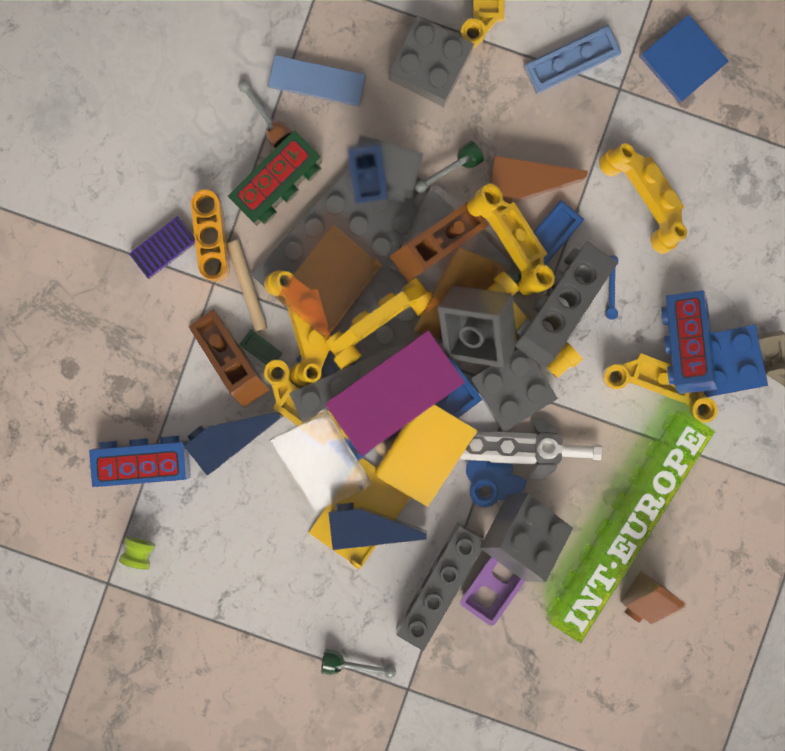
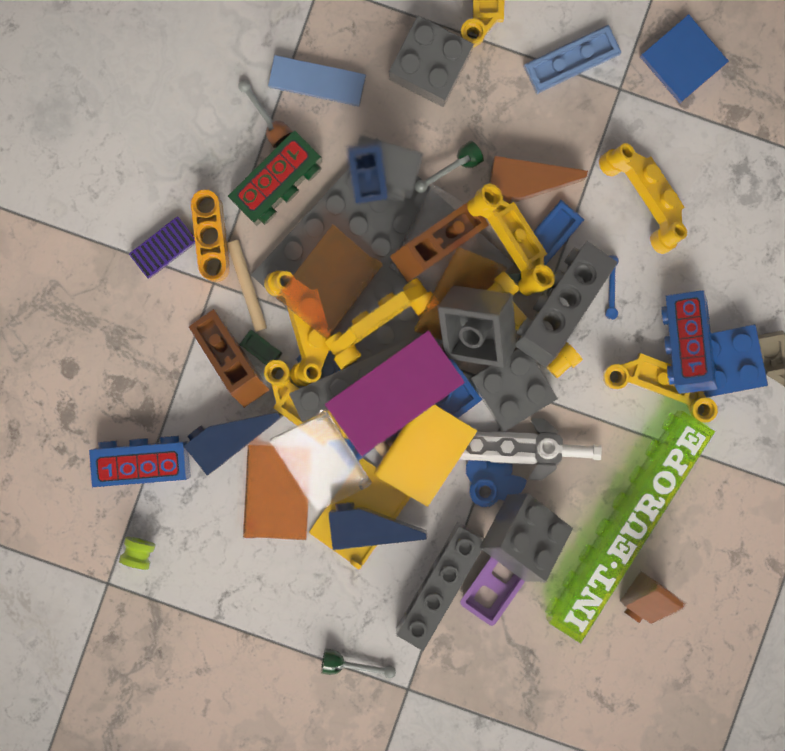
none -> clear orange piece [243,445,311,540]

